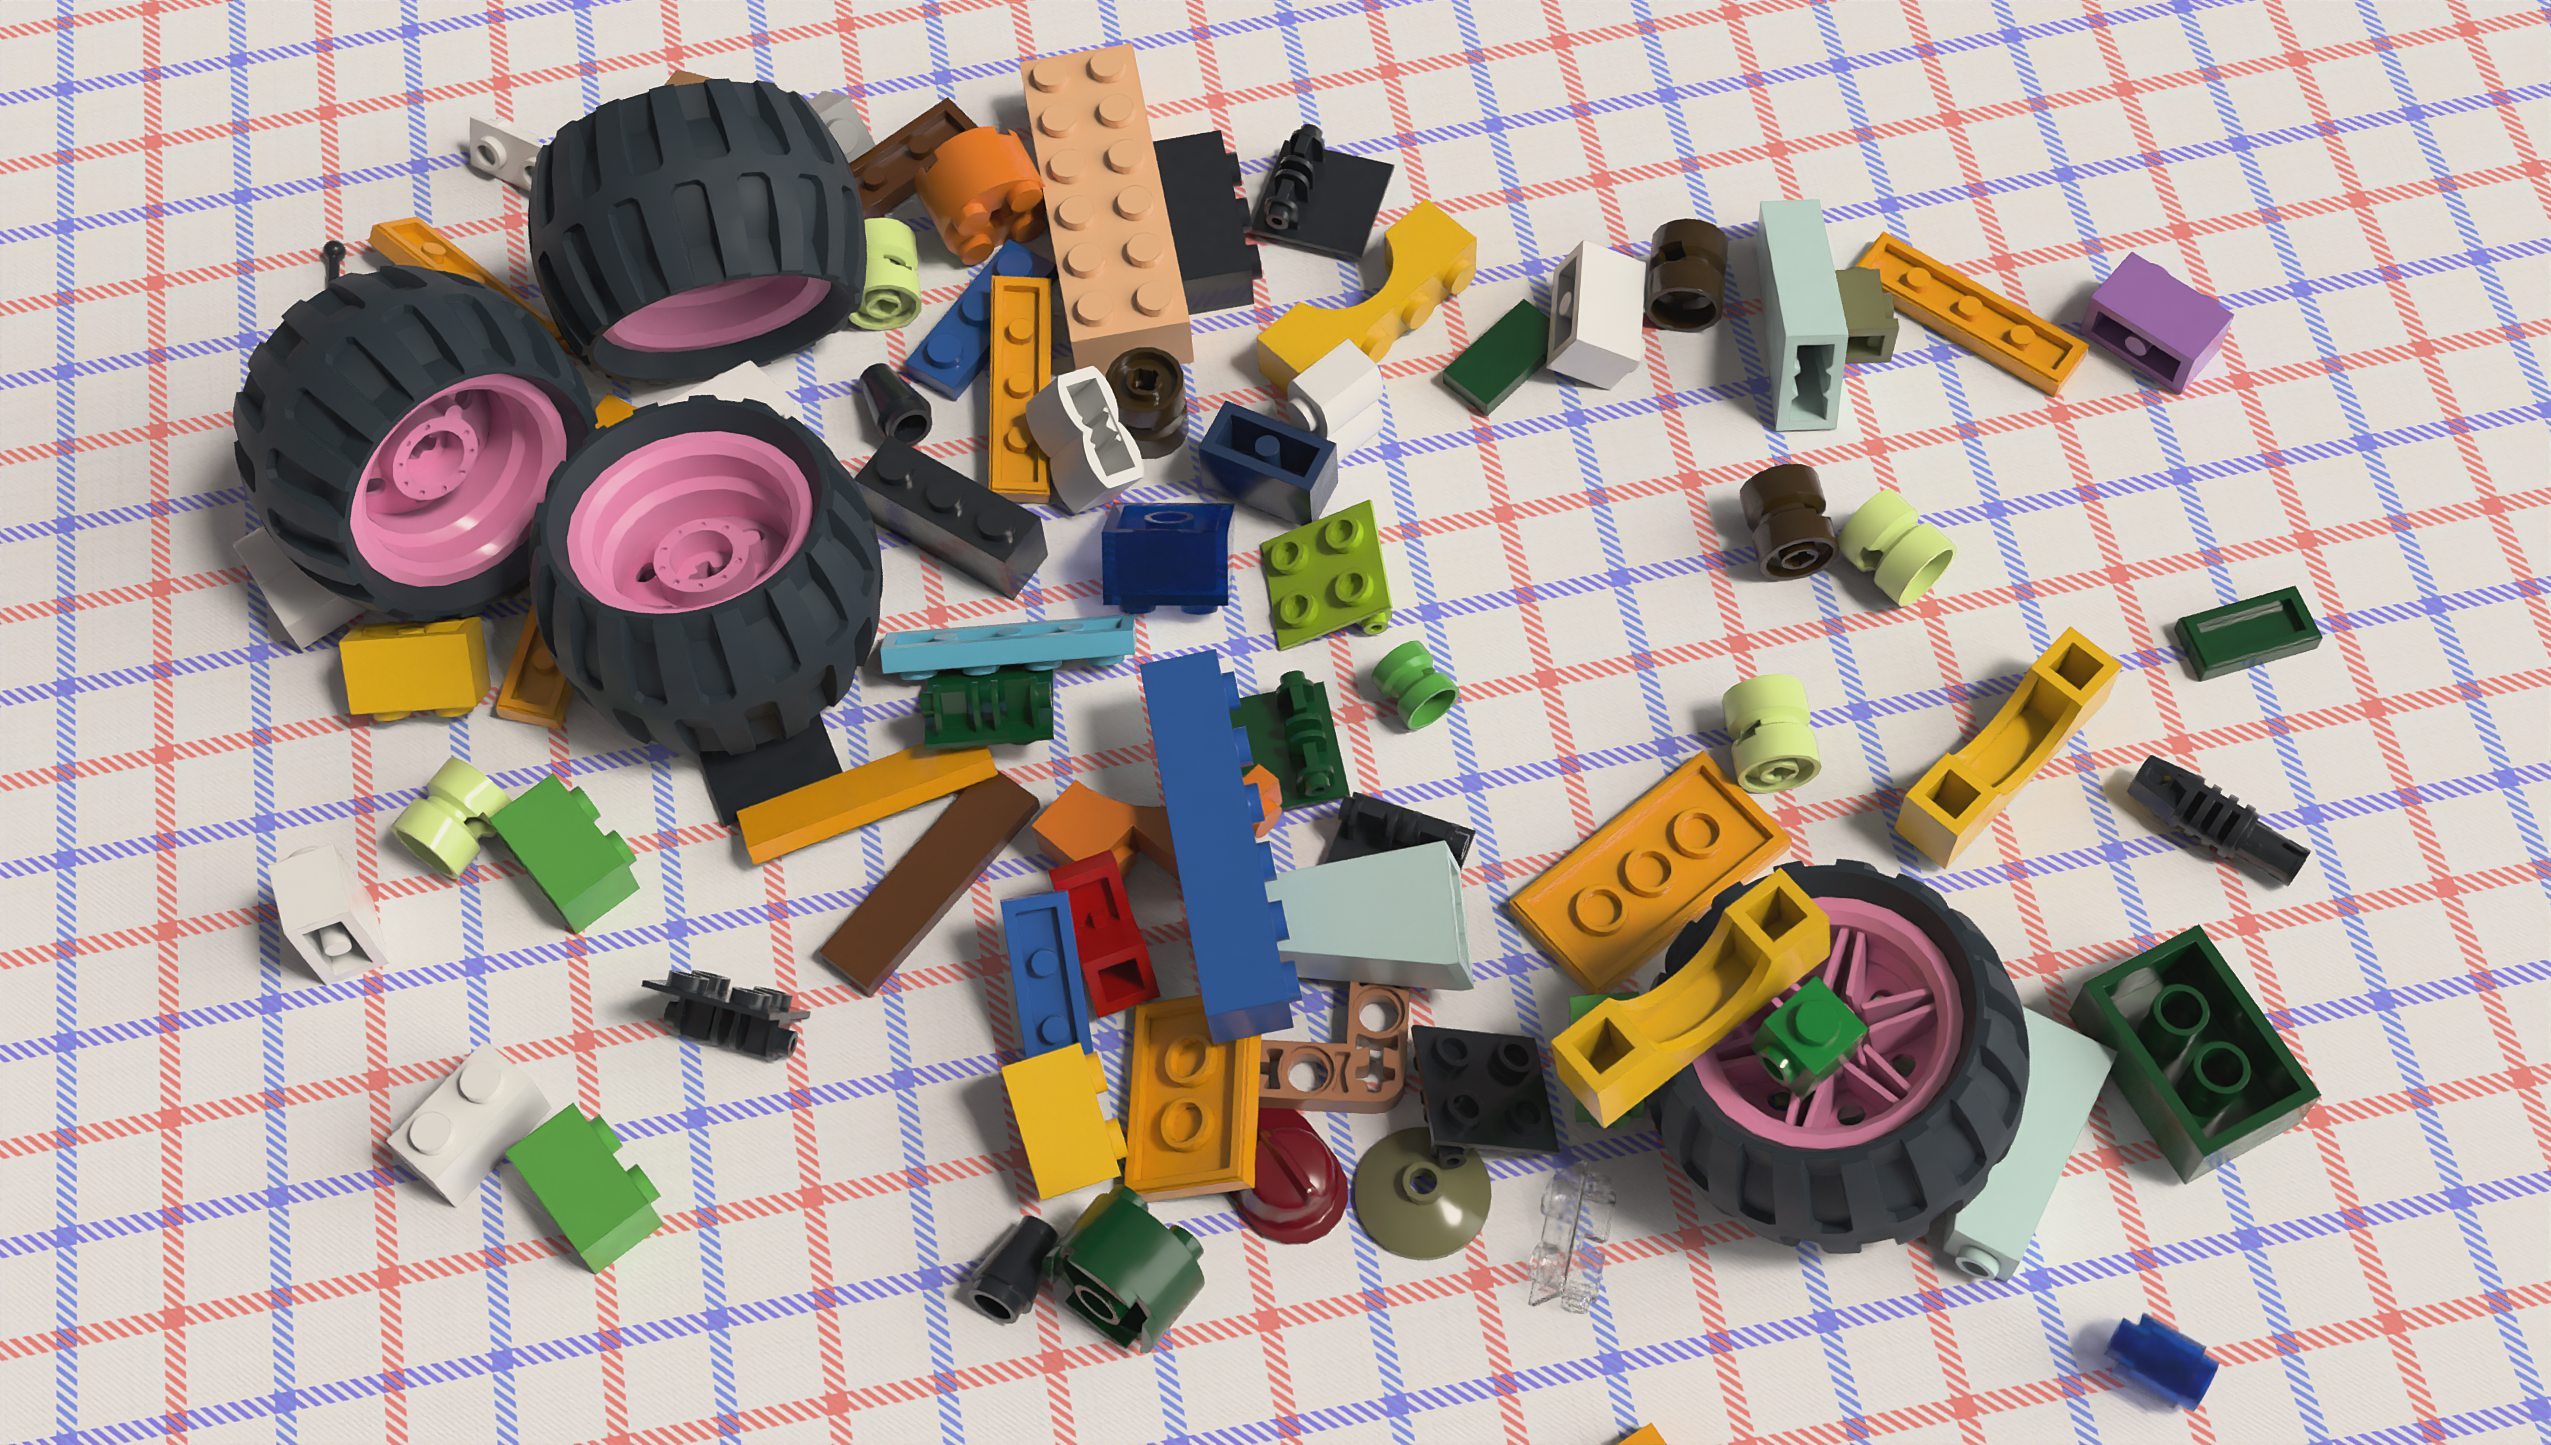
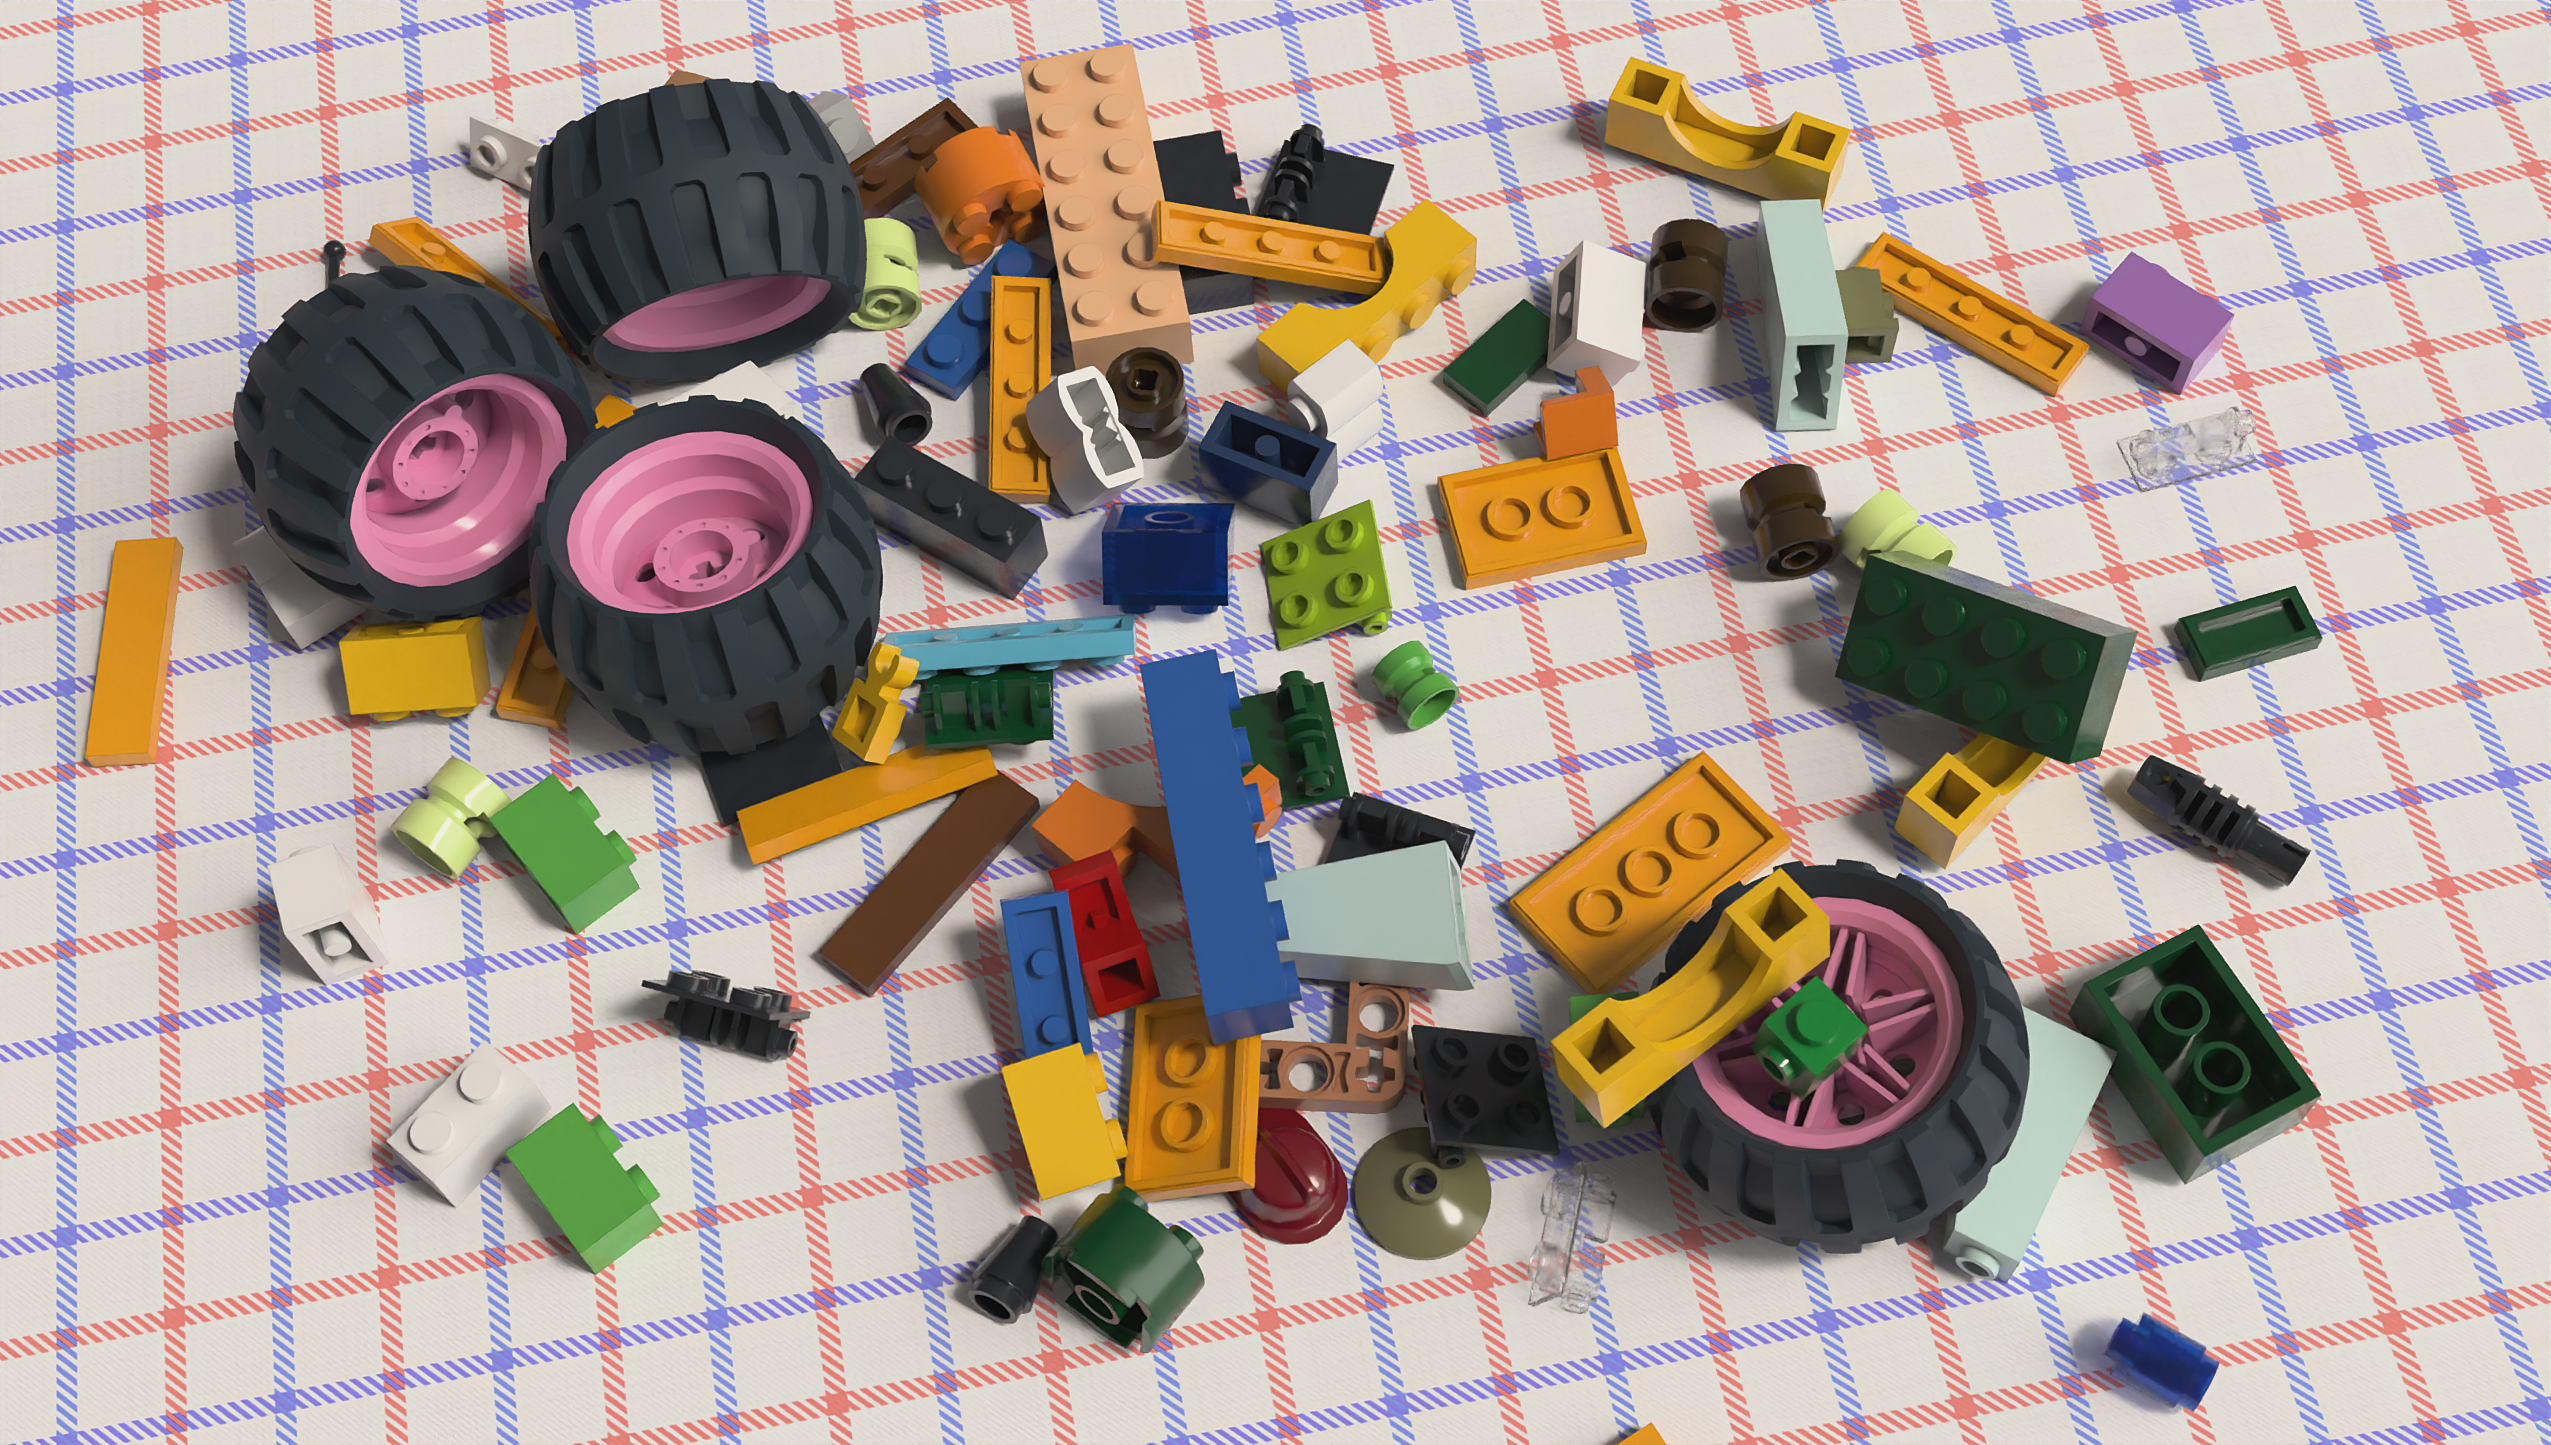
yellowish green wheel [1722,674,1822,793] -> none
none -> light orange tile [85,537,183,767]
none -> yellow plate [831,642,919,765]
none -> light orange tile [1151,200,1387,296]
none -> light orange tile [1437,446,1647,590]
none -> orange panel [1533,365,1619,460]
none -> yellow arch [1605,57,1851,213]
none -> dark green brick [1835,550,2138,765]
none -> clear hinge [2116,406,2257,493]

